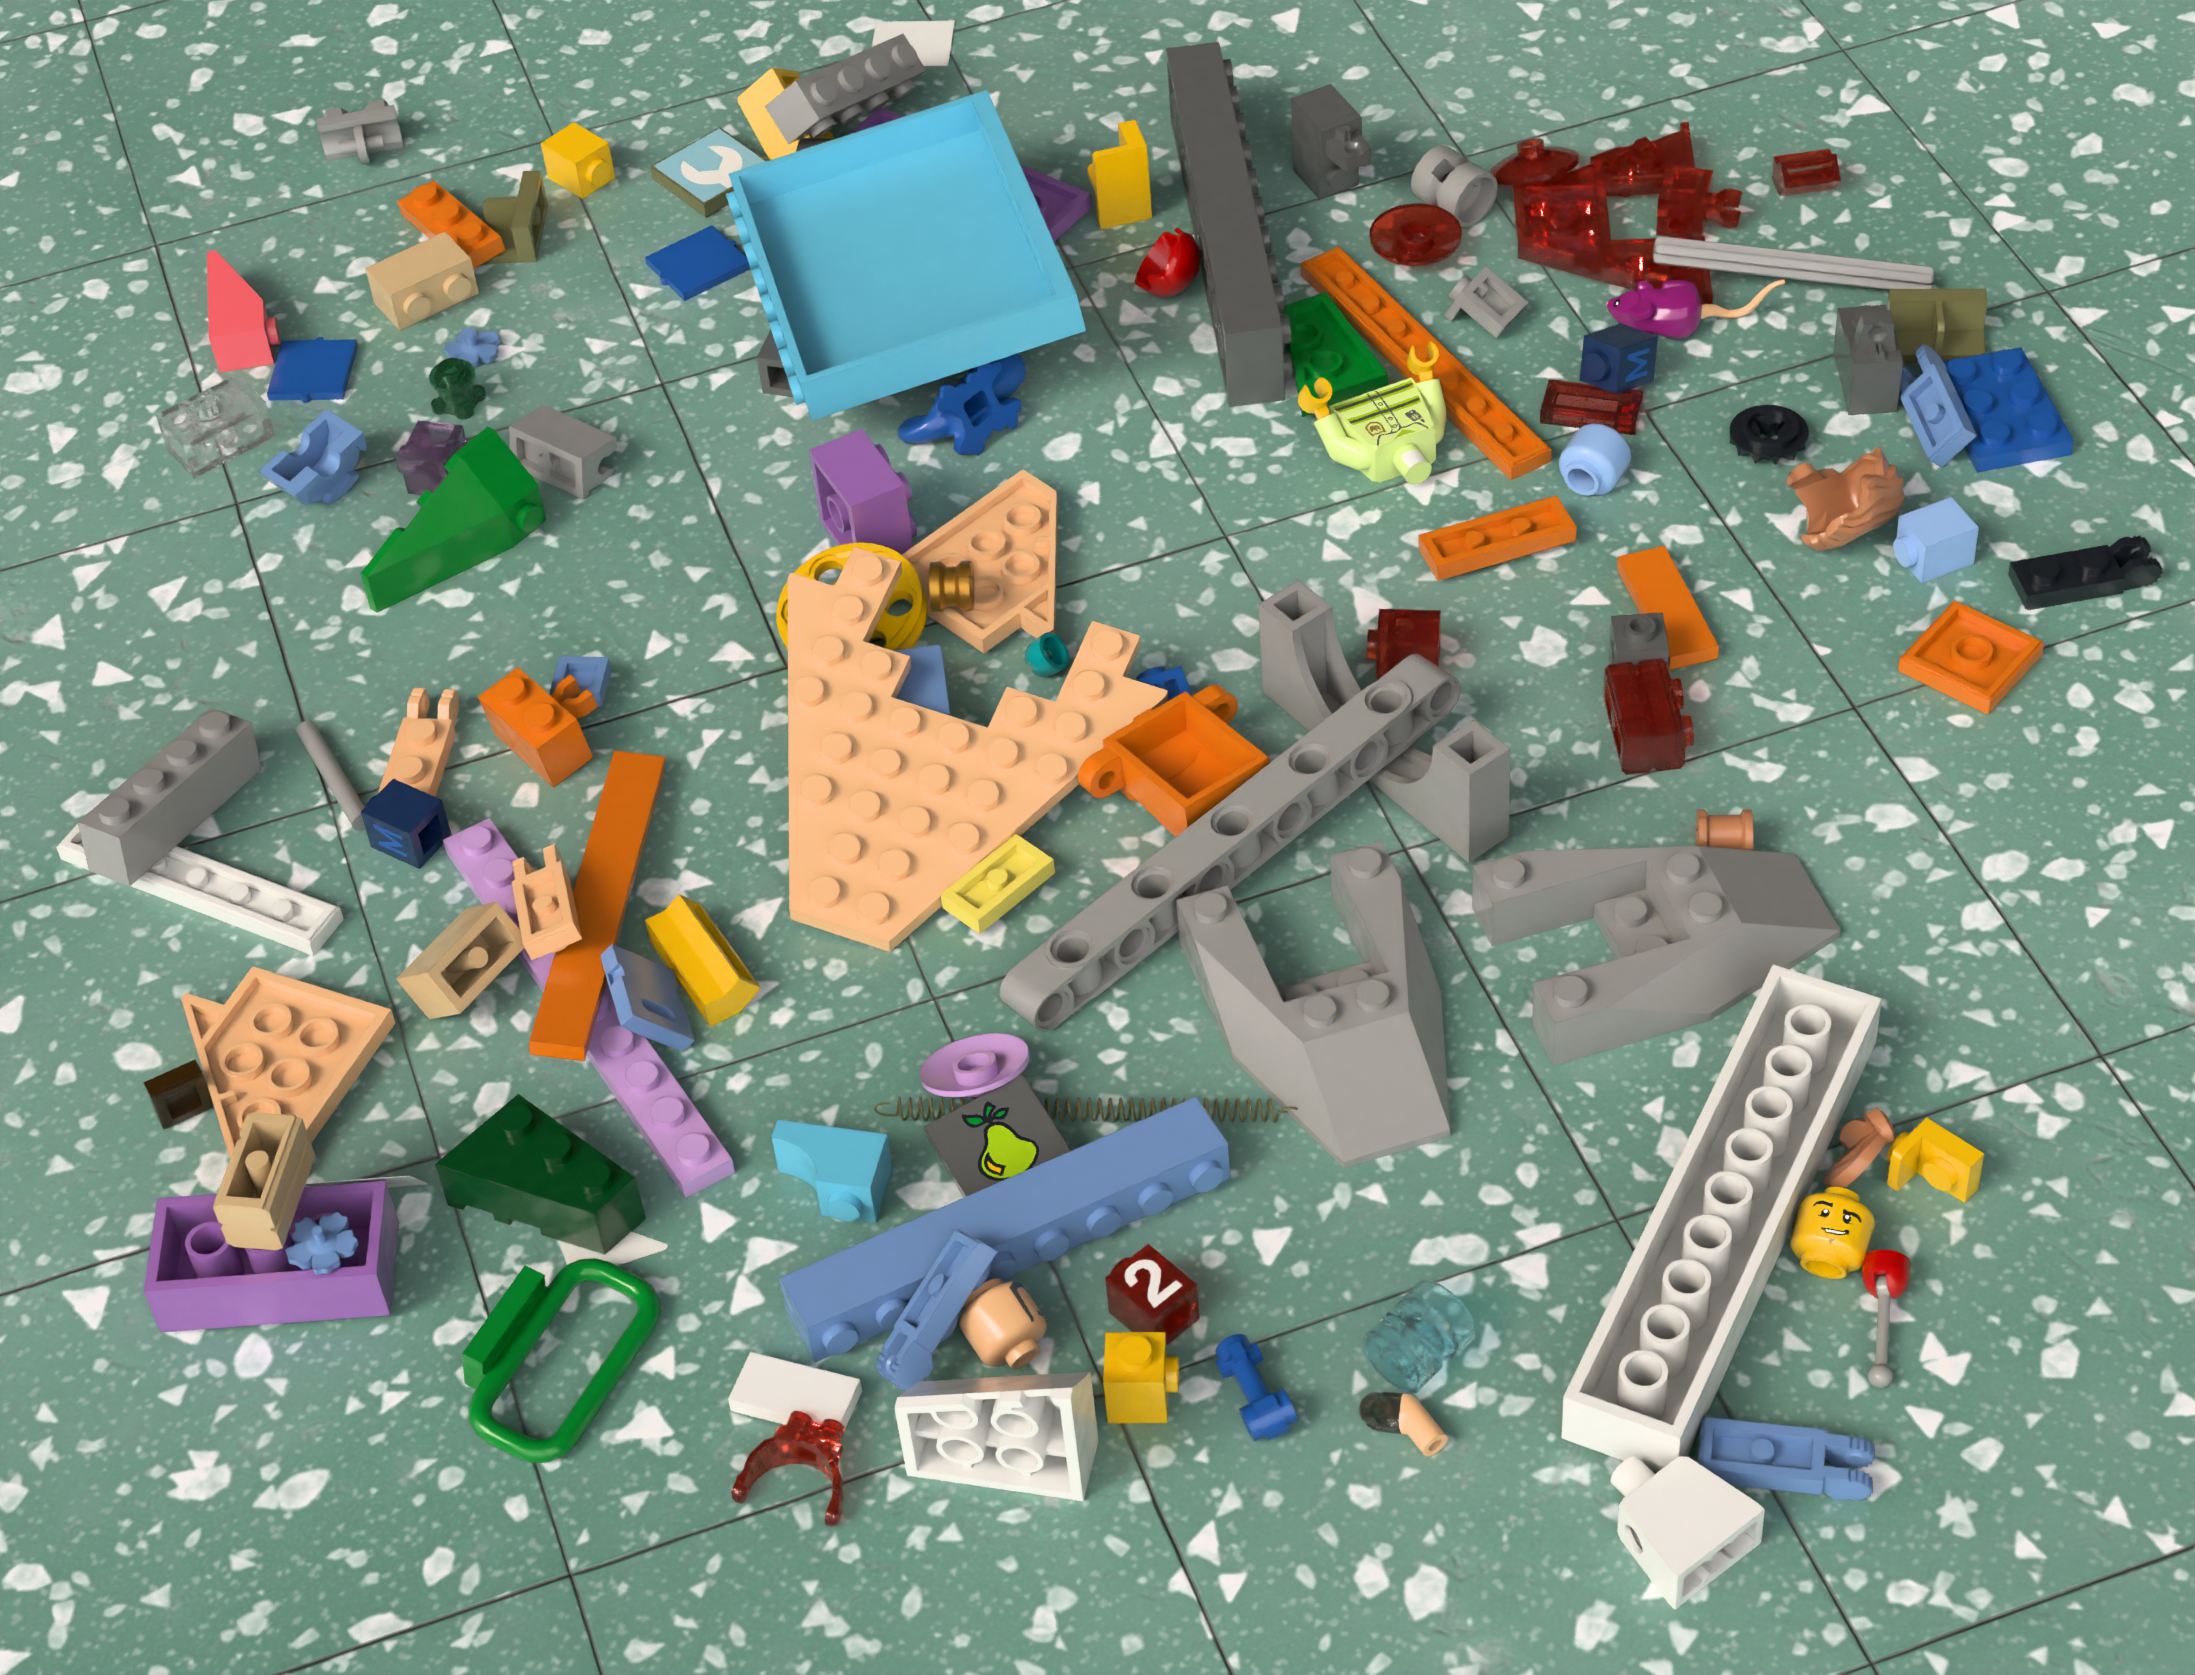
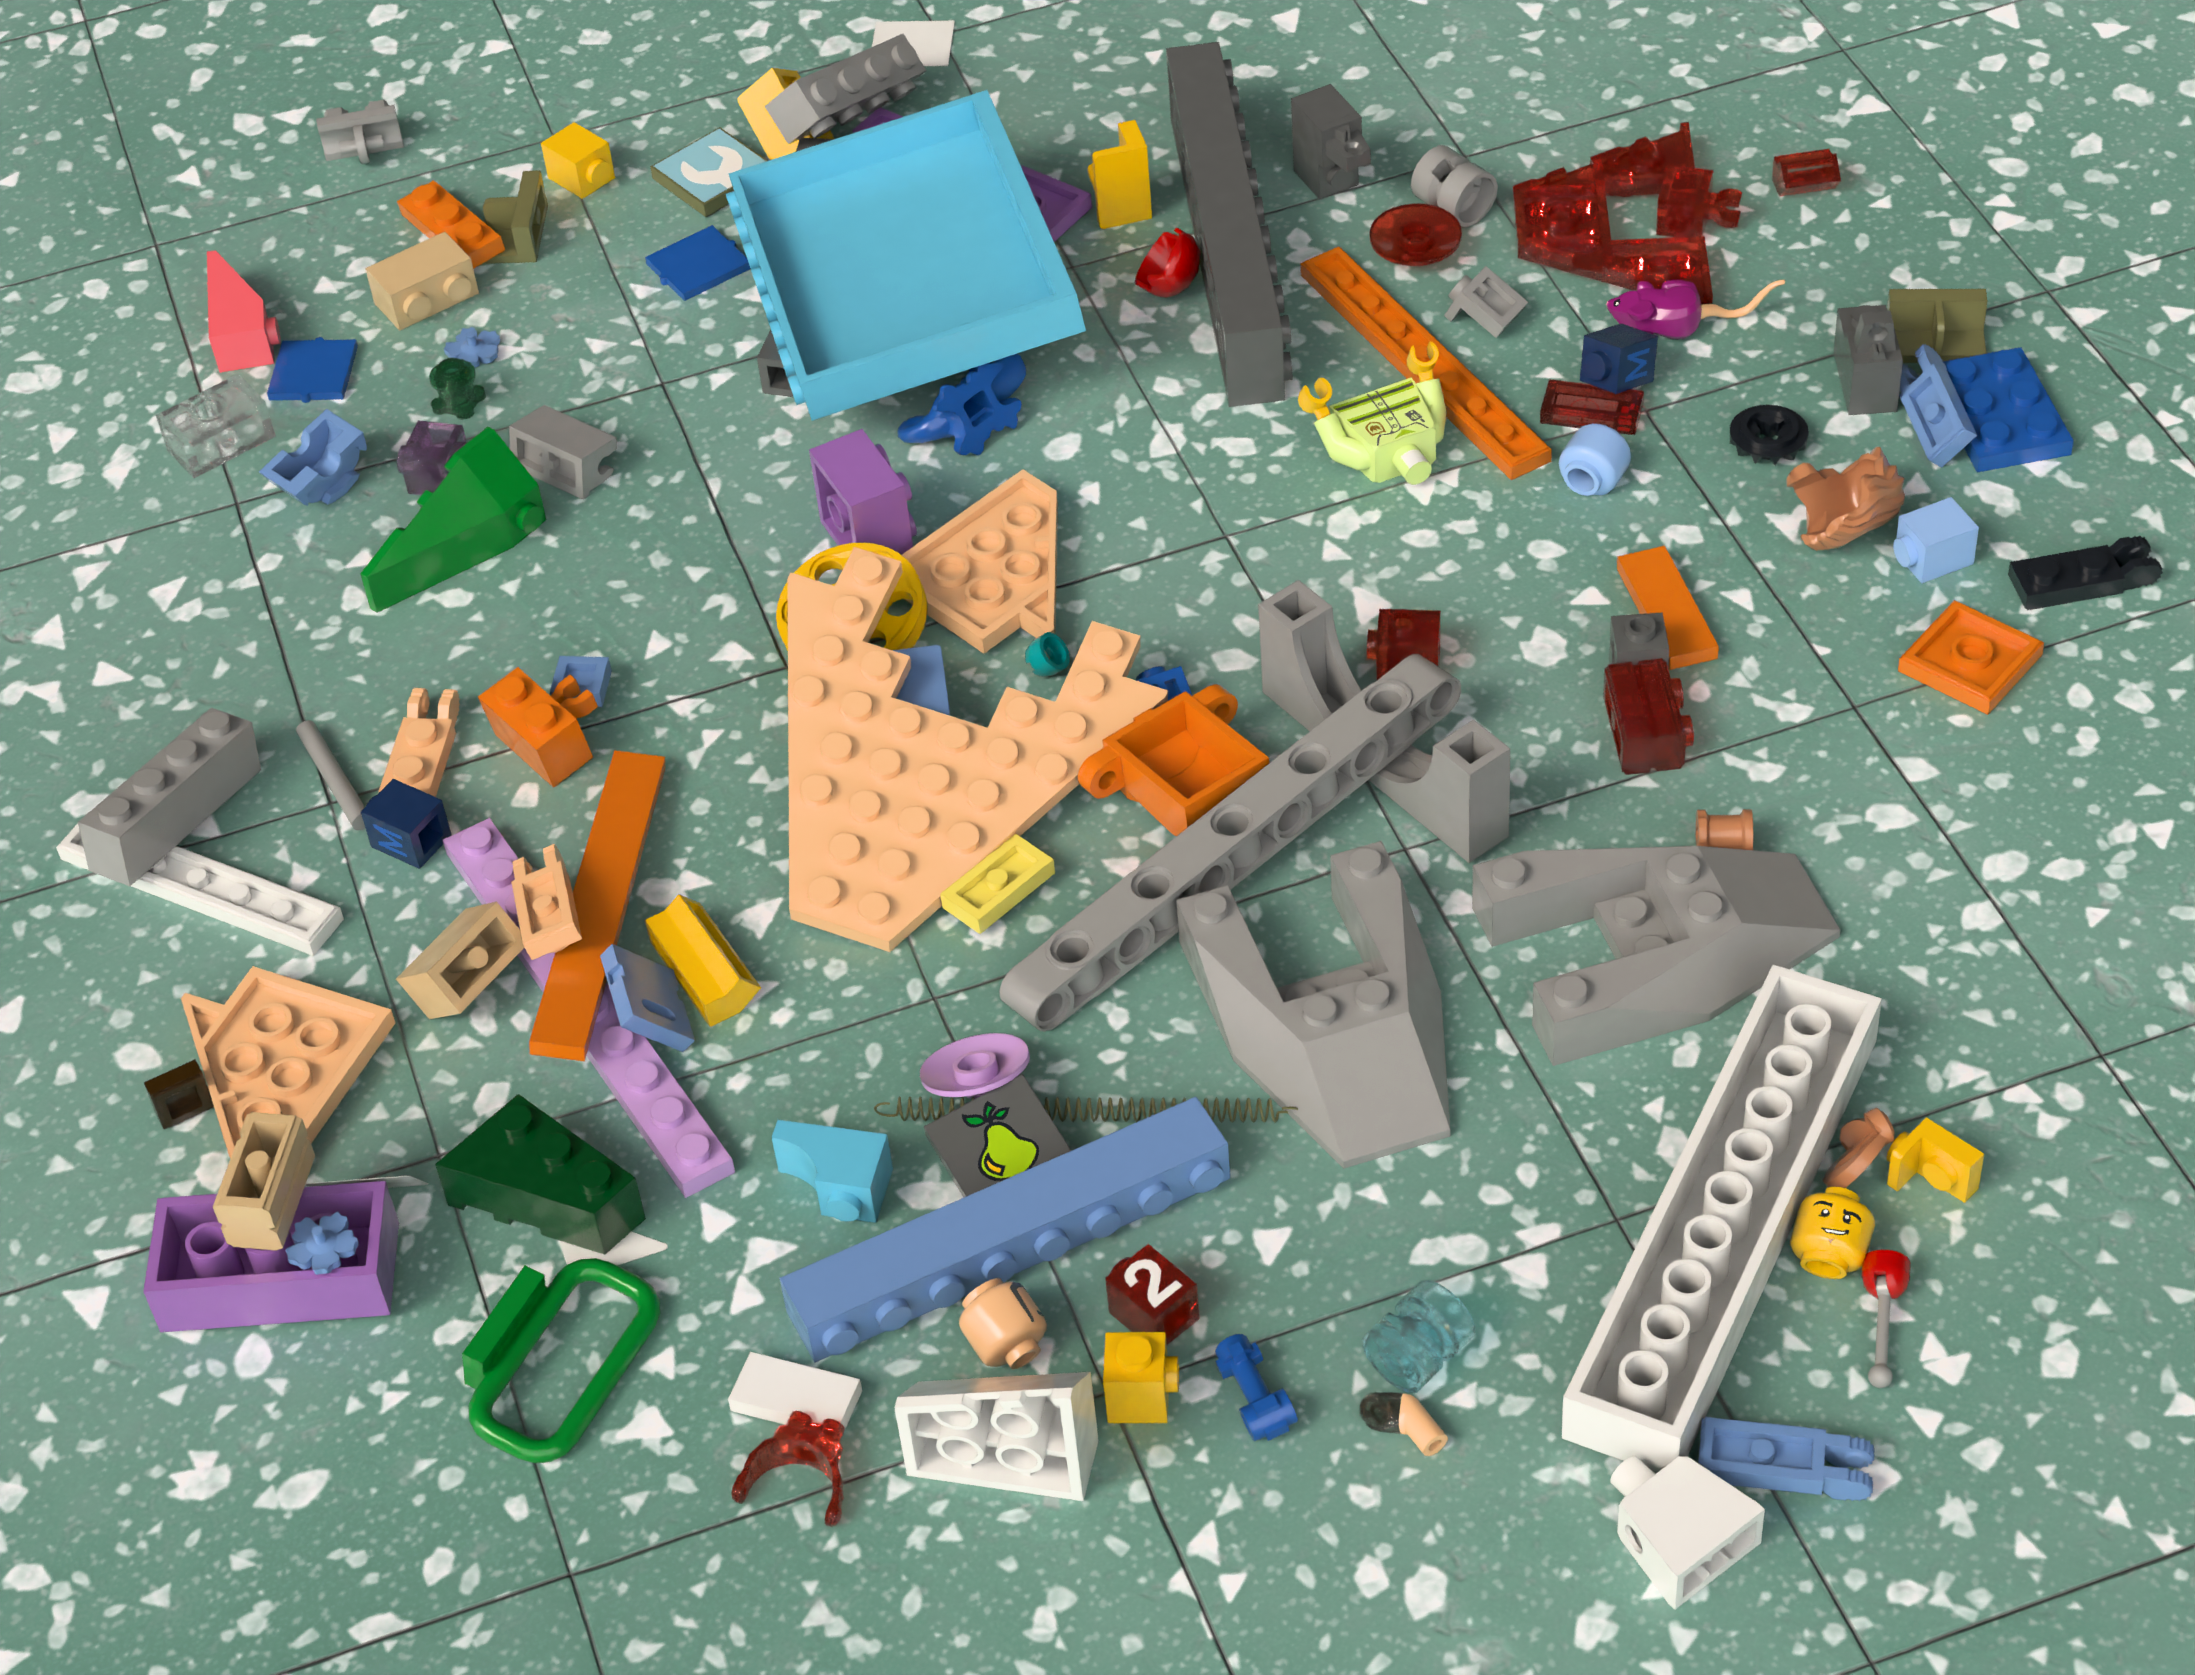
medium blue hinge [875,1229,997,1391] -> none
pearl gold wheel [929,561,974,612] -> none
green wing [1284,292,1388,417] -> none
orange plate [1418,495,1577,581] -> none
clear red dish [1489,138,1580,186] -> none
light grey axle [1653,236,1934,290] -> none

